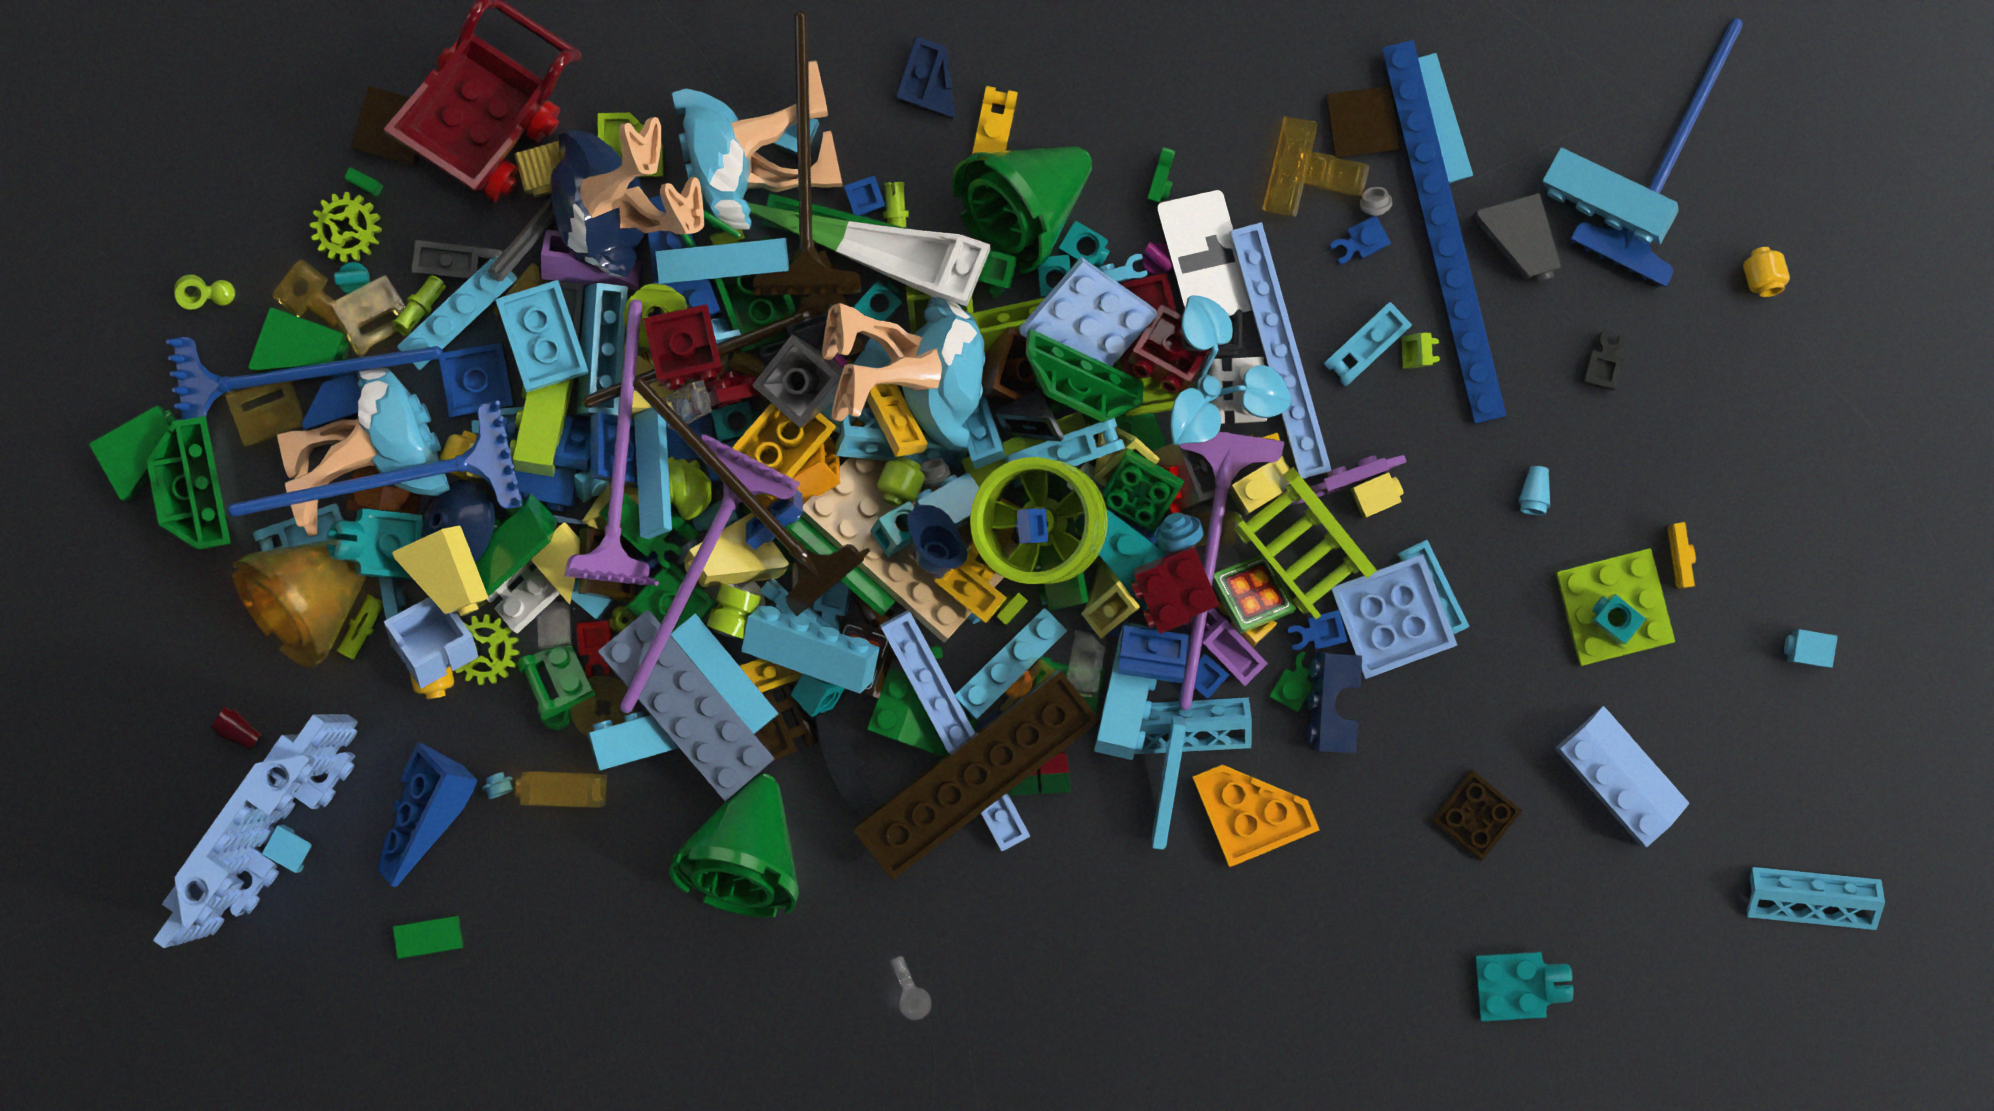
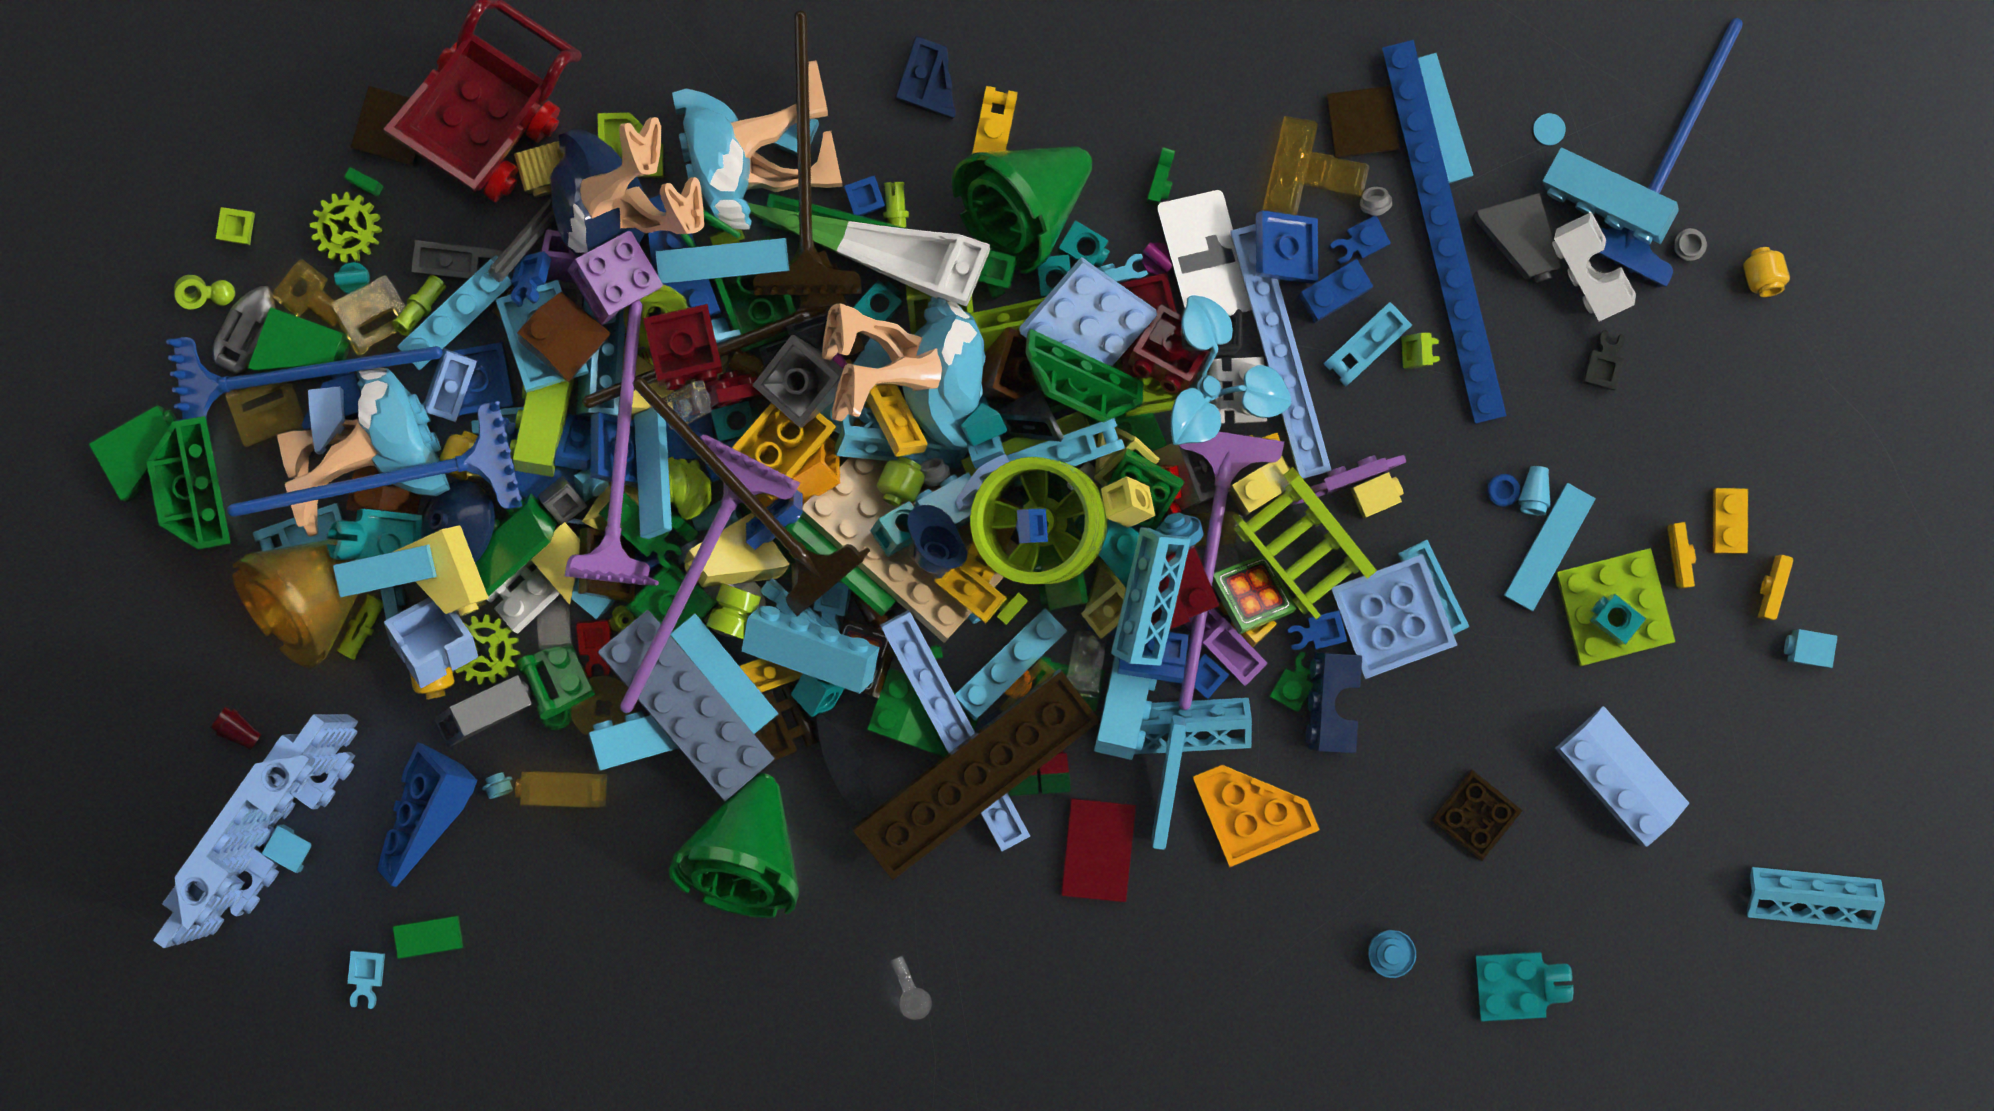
none -> flat silver piece [212,286,275,374]
none -> lime plate [216,207,255,245]
none -> light blue slope [308,386,345,454]
none -> medium azure tile [333,544,437,597]
none -> medium azure plate [347,950,385,1009]
none -> light blue slope [424,348,477,422]
none -> slope [434,675,532,748]
none -> blue plate [511,251,551,307]
none -> reddish brown slope [517,292,611,383]
none -> flat silver slope [538,476,587,525]
none -> medium lavender bracket [567,231,663,325]
none -> light blue slope [955,454,1010,511]
none -> teal slope [961,403,1007,446]
none -> dark red tile [1061,798,1136,902]
none -> light yellow brick [1101,476,1155,528]
none -> medium azure fence [1111,528,1191,666]
none -> blue plate [1256,210,1318,284]
none -> blue brick [1298,259,1373,323]
none -> dark azure plate [1368,930,1416,978]
none -> blue tile [1487,474,1520,507]
none -> medium azure tile [1503,483,1596,611]
none -> medium azure piece [1533,113,1566,146]
none -> white arch [1552,212,1636,321]
none -> light grey plate [1674,228,1707,261]
none -> yellow plate [1713,488,1748,554]
none -> yellow plate [1757,555,1793,621]

